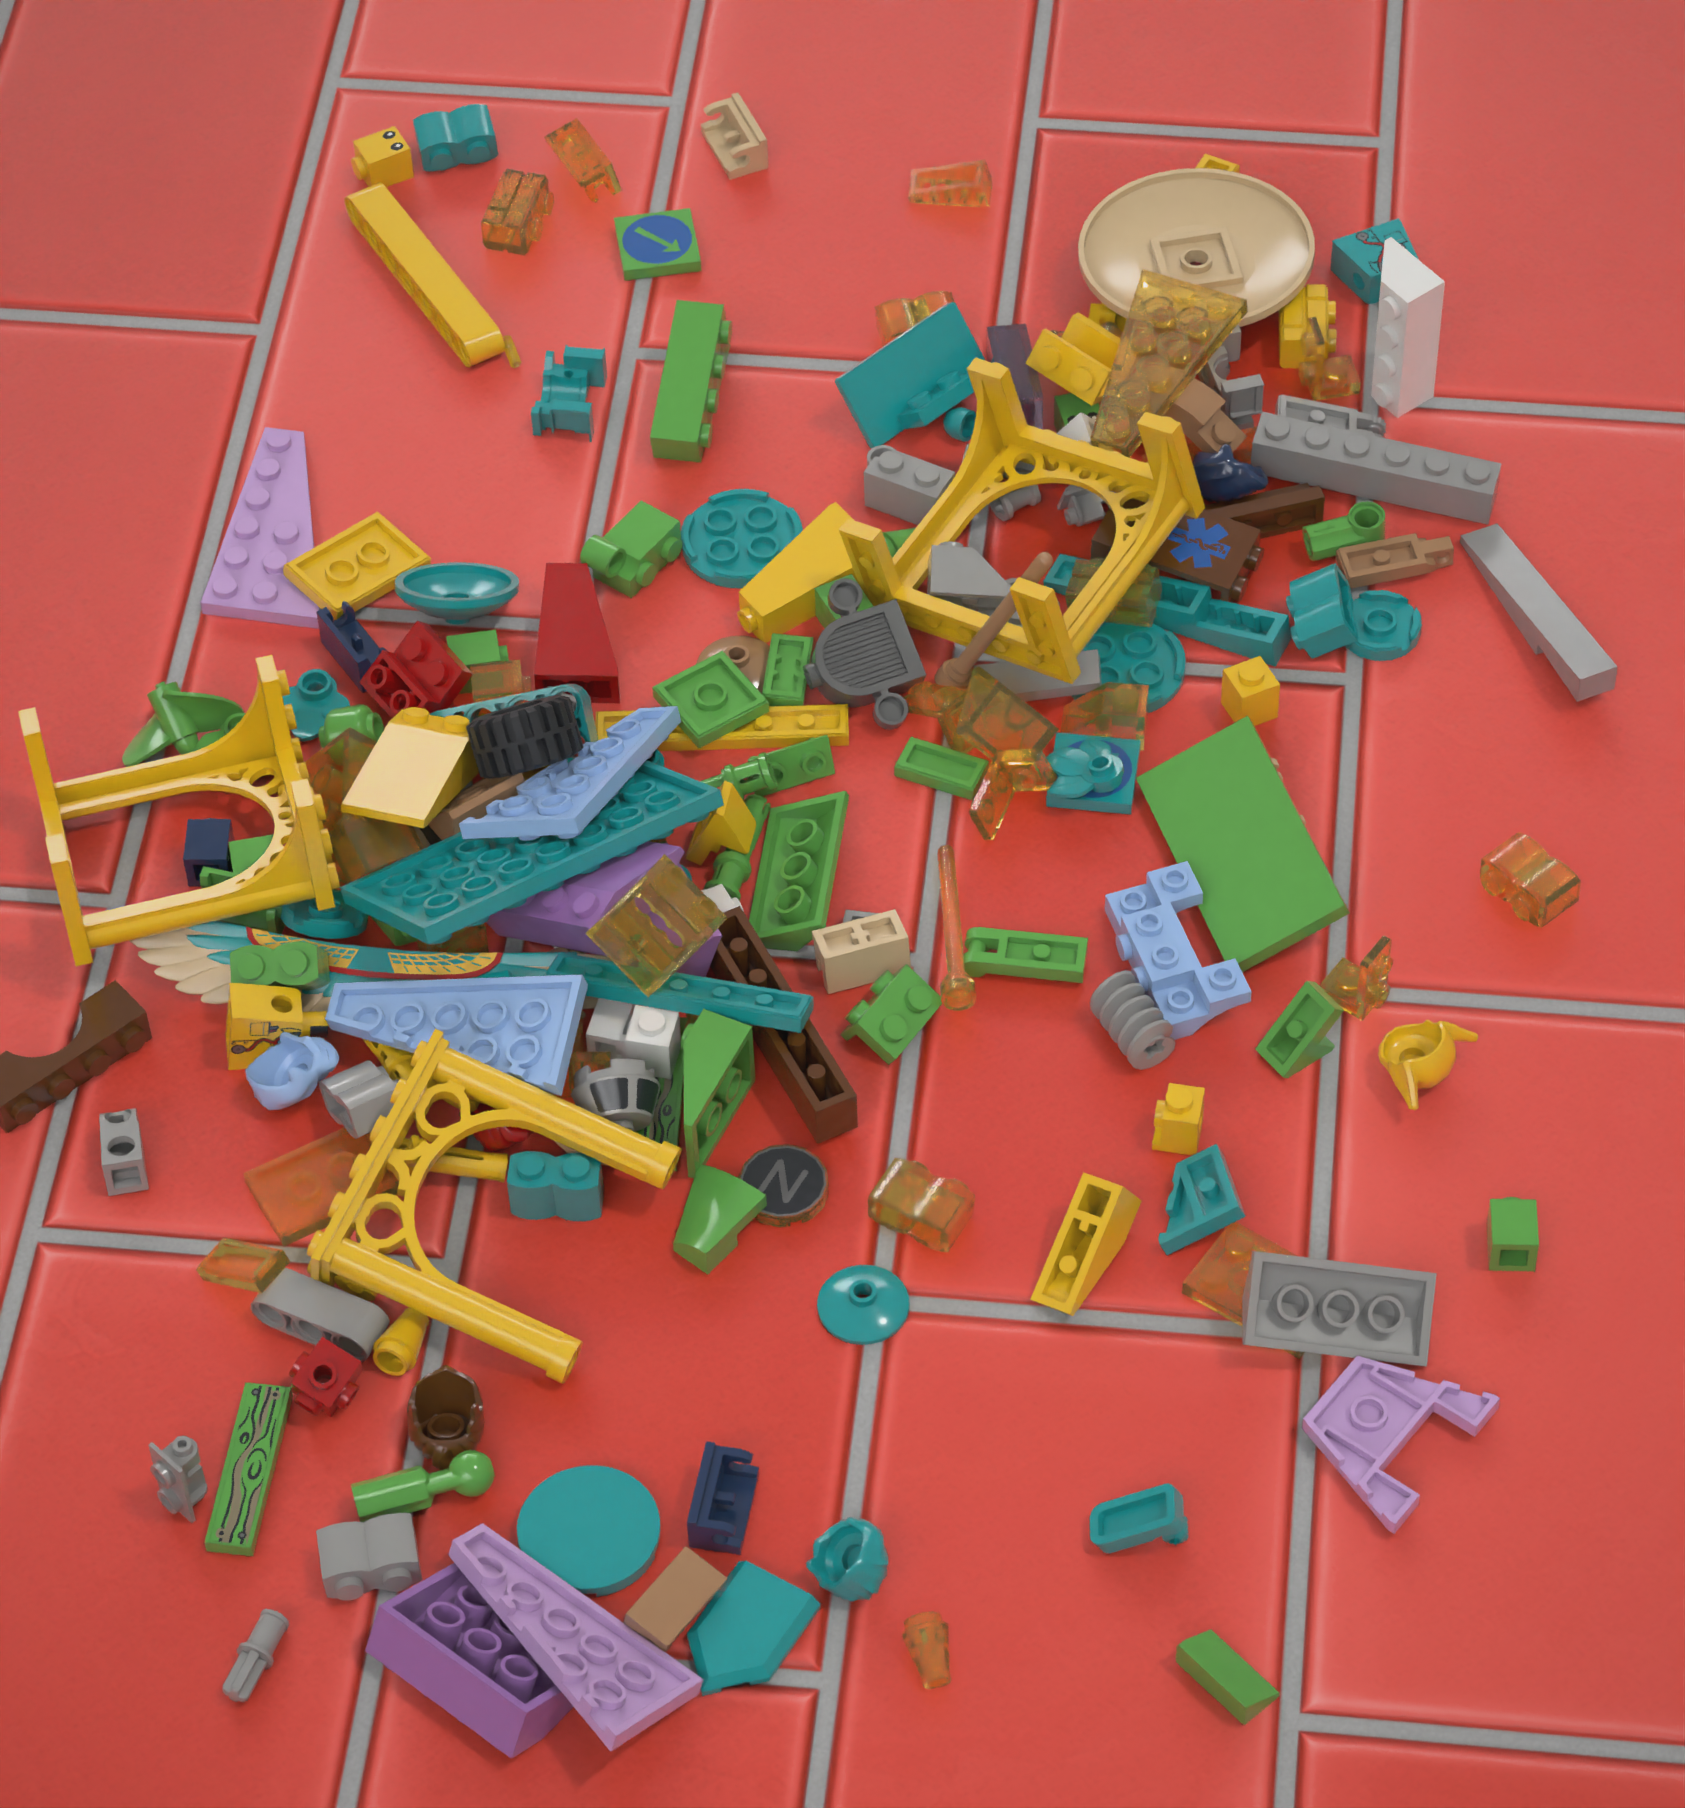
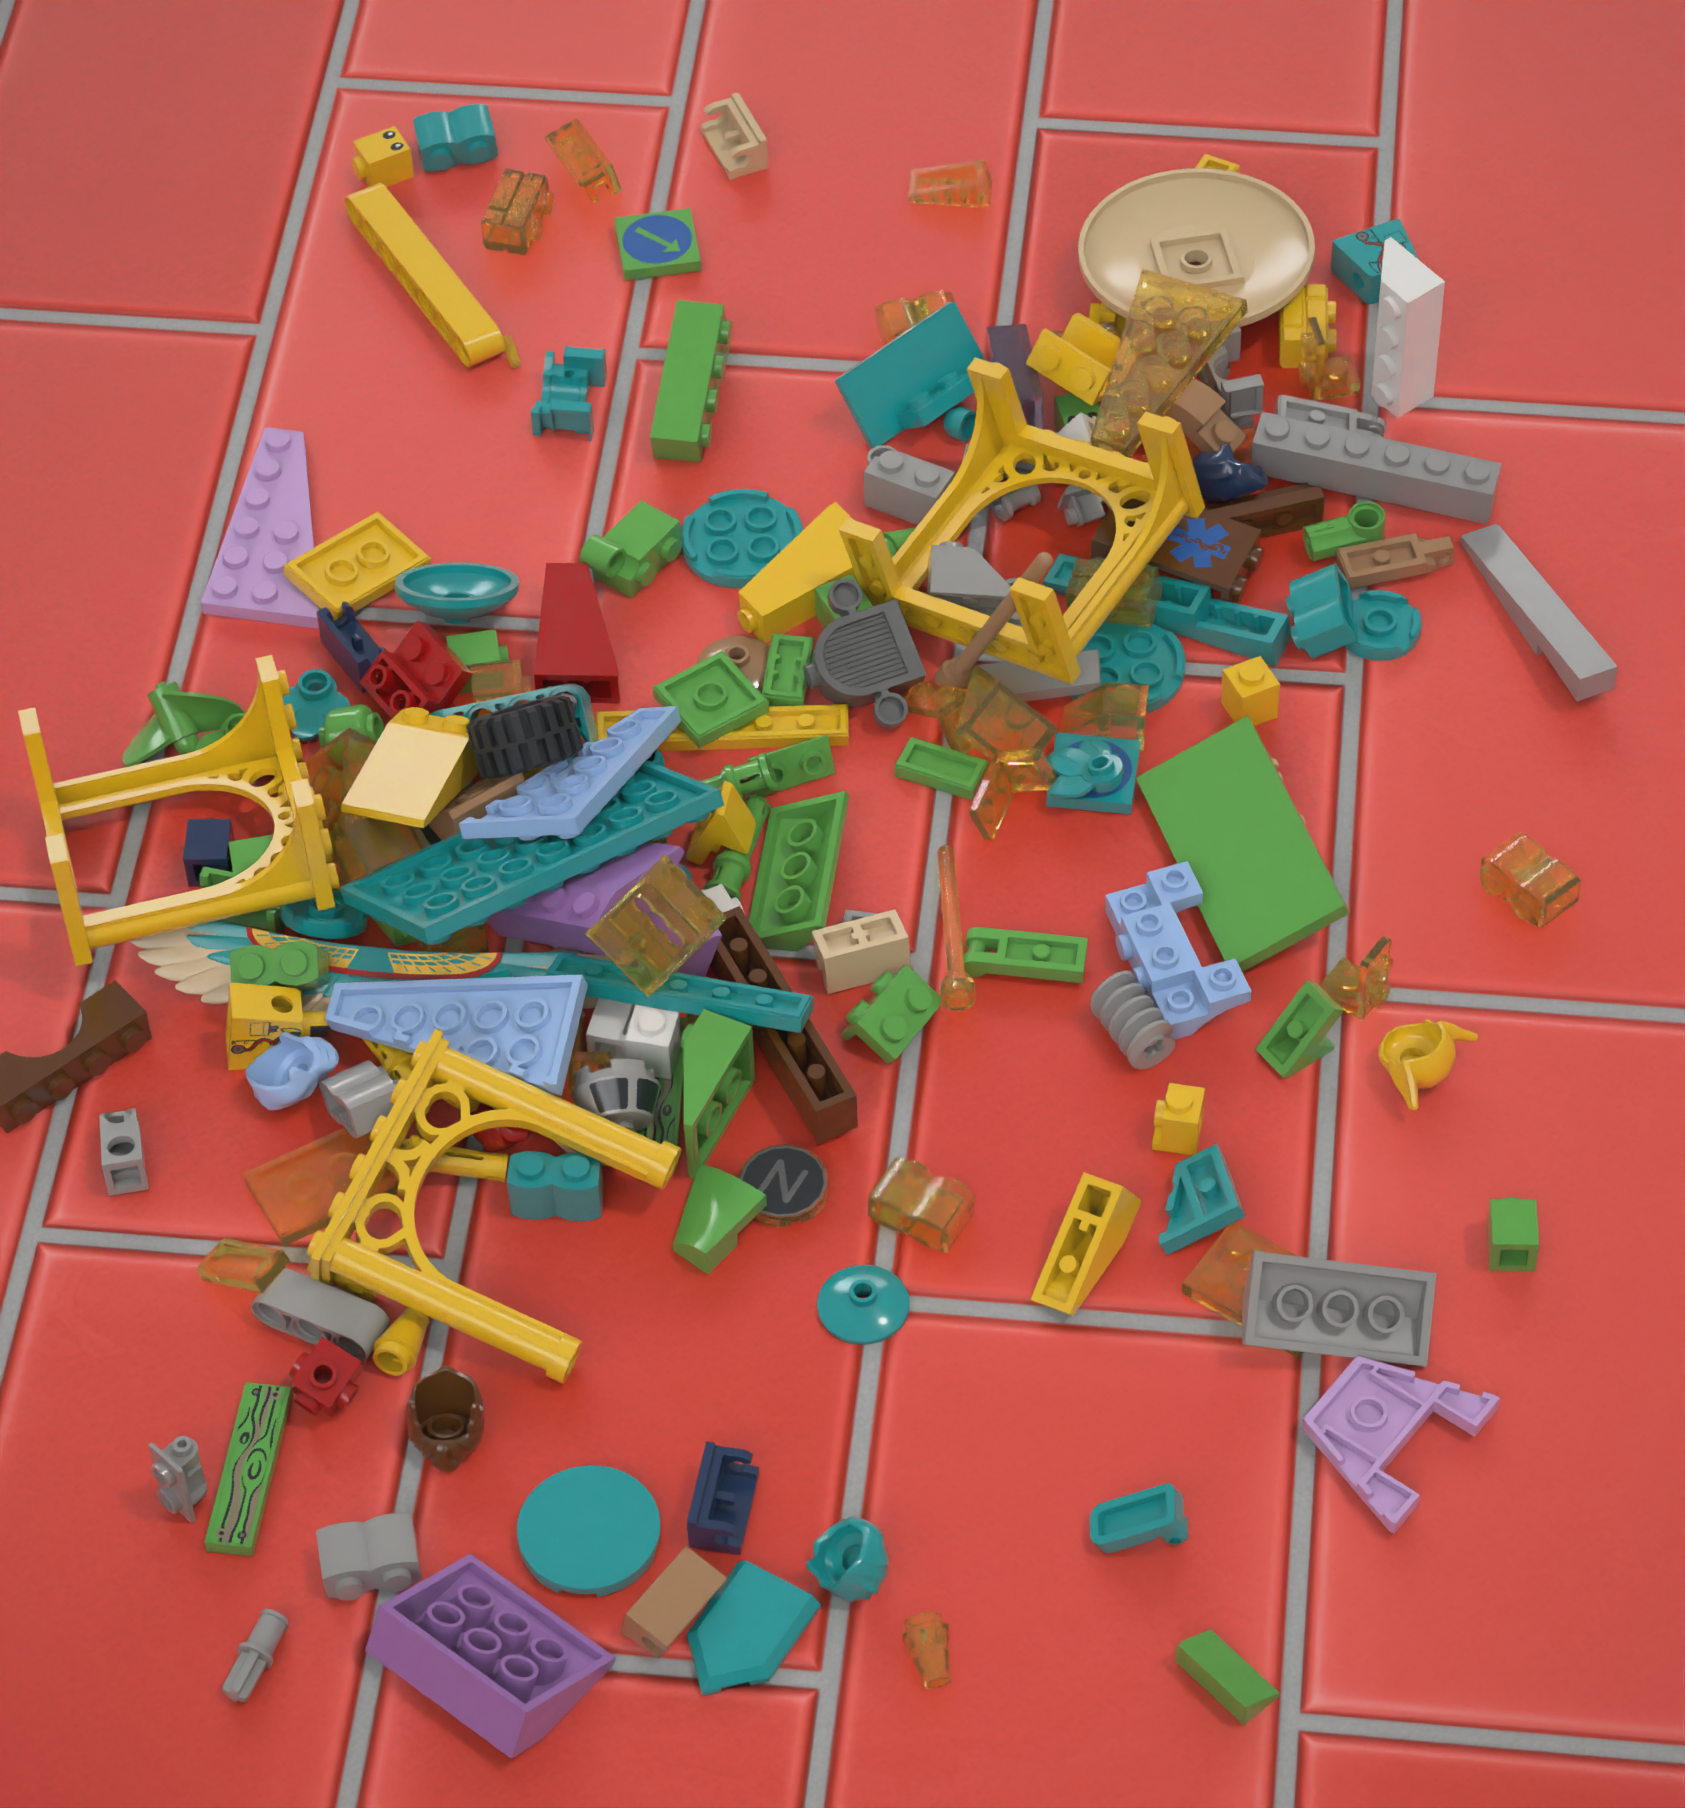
bright green piece [350,1450,495,1522] -> none
lavender wing [448,1523,704,1751] -> none

